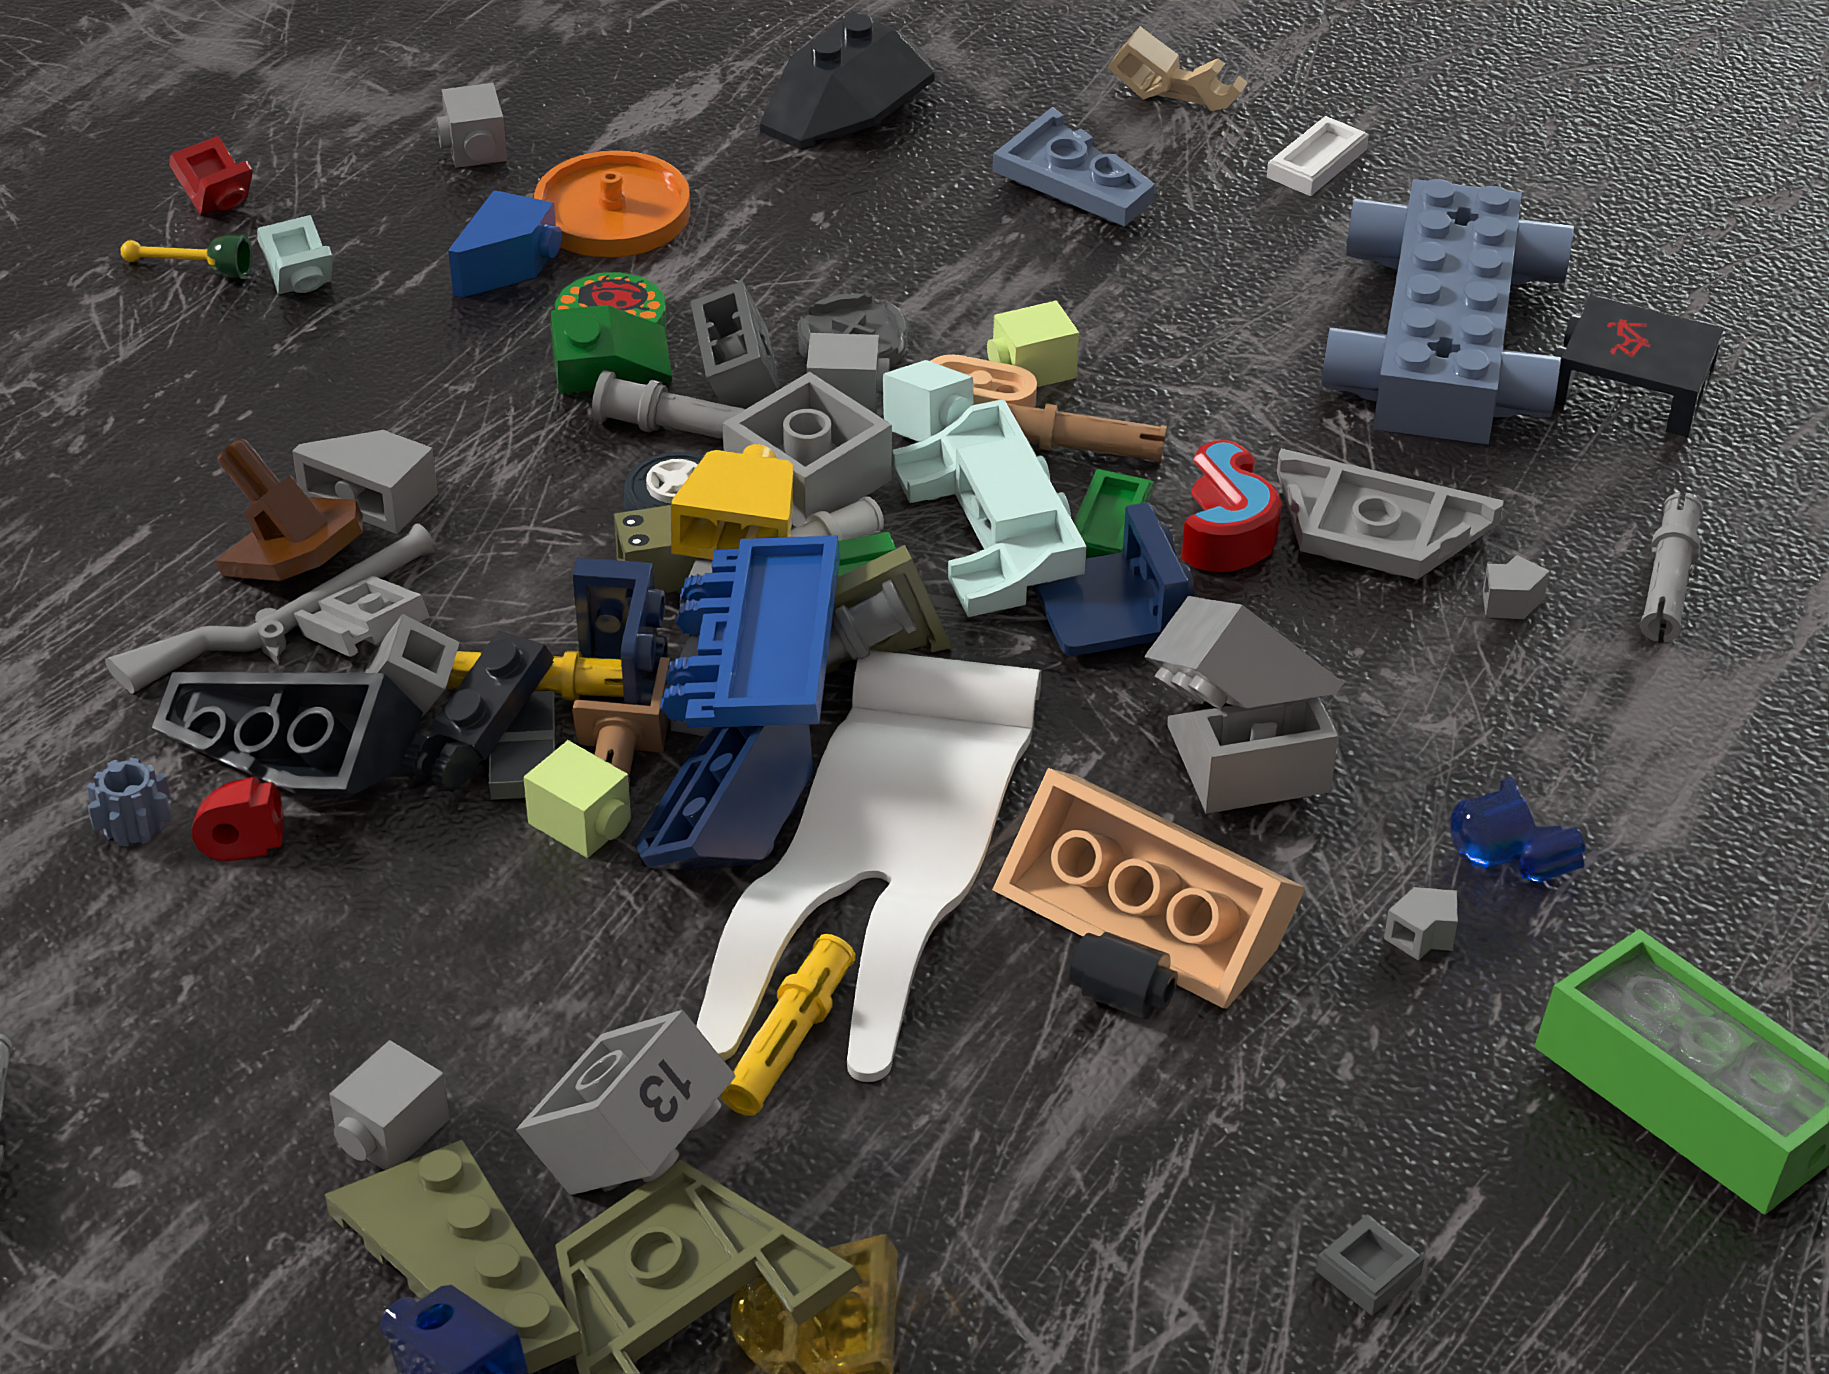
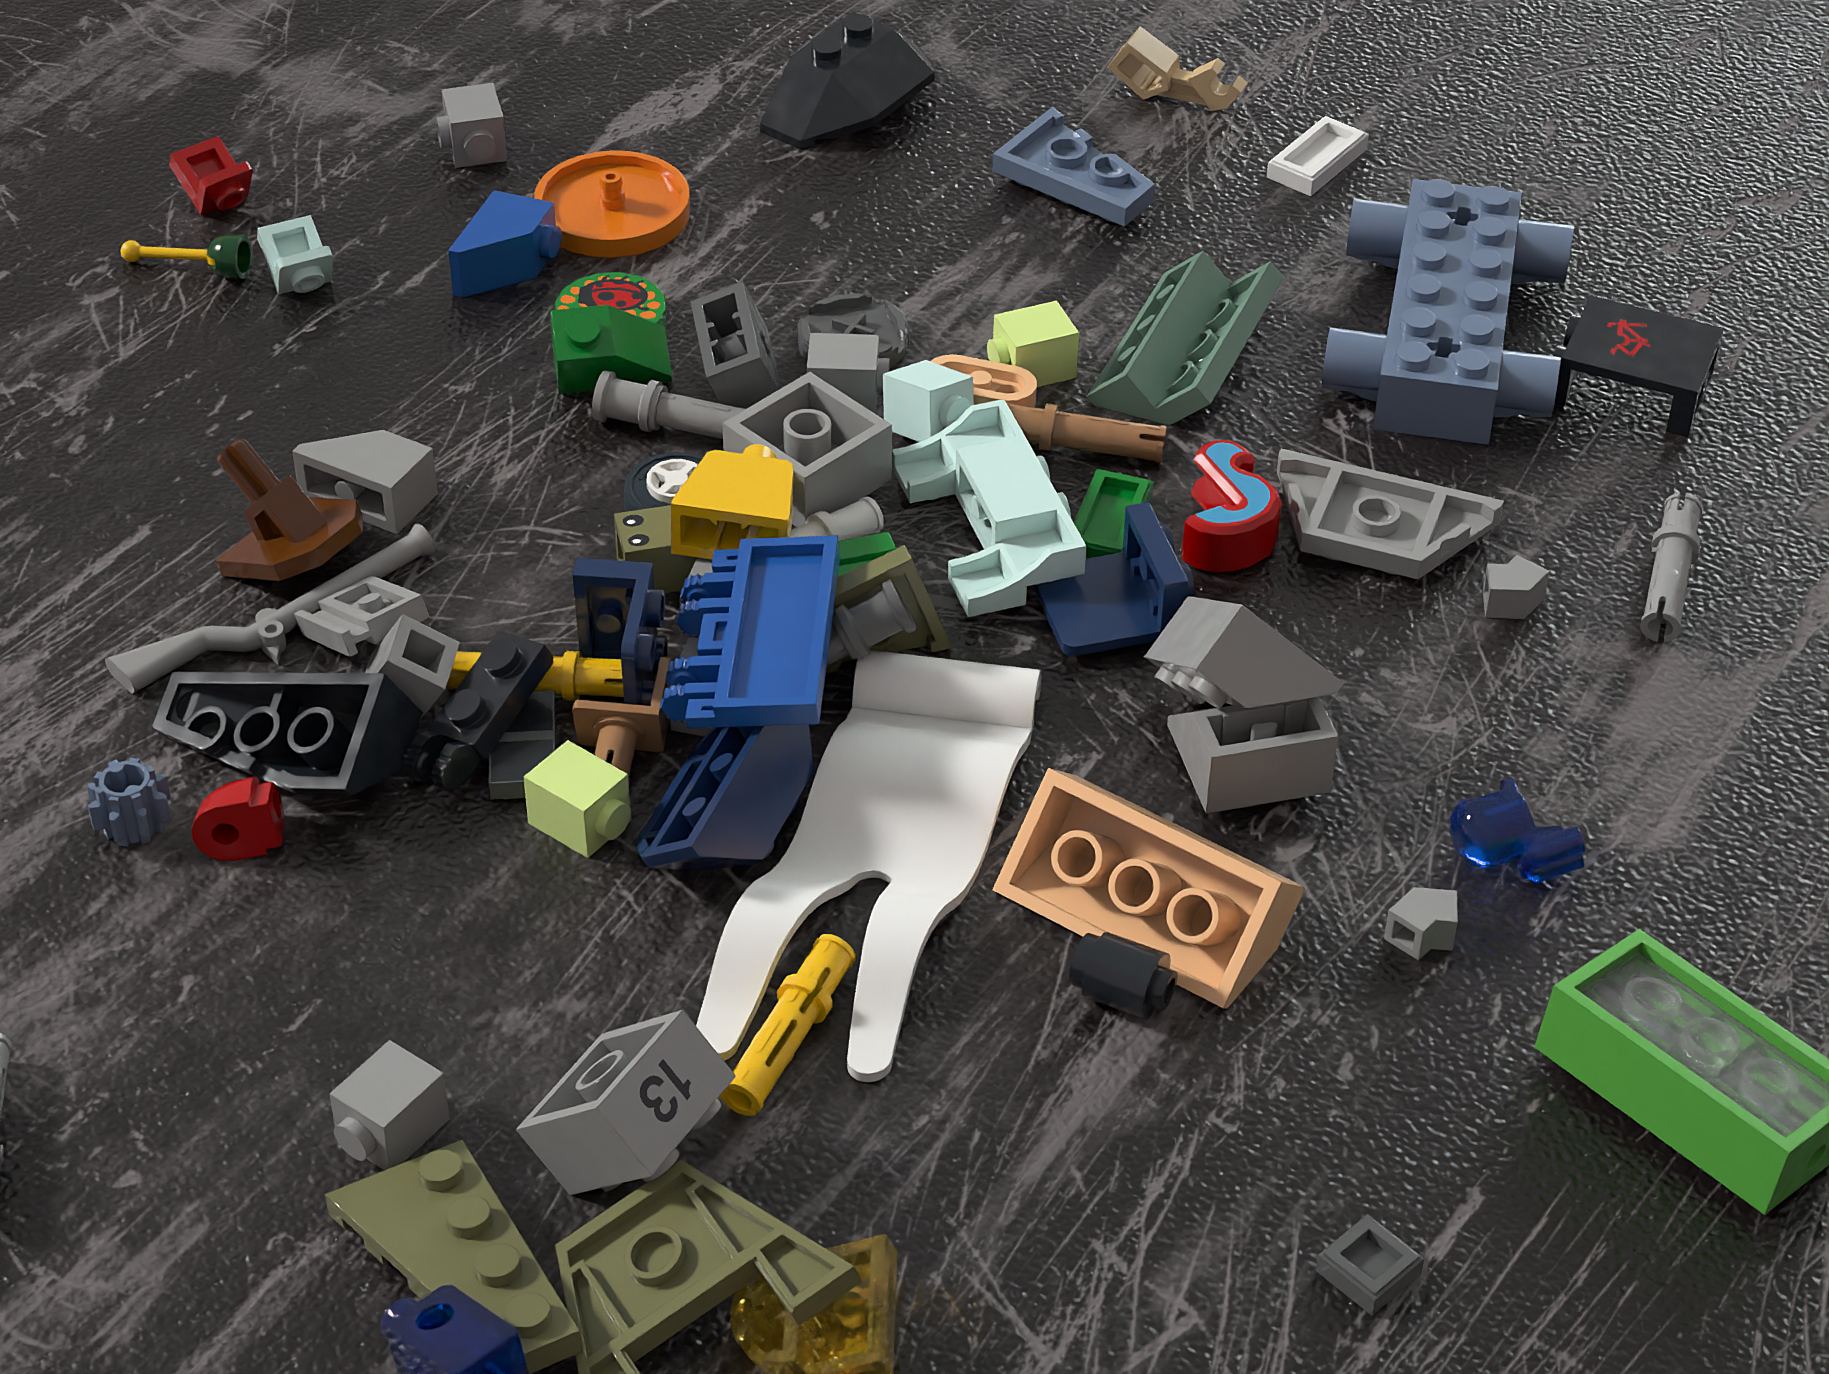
none -> sand green slope [1086,251,1284,425]

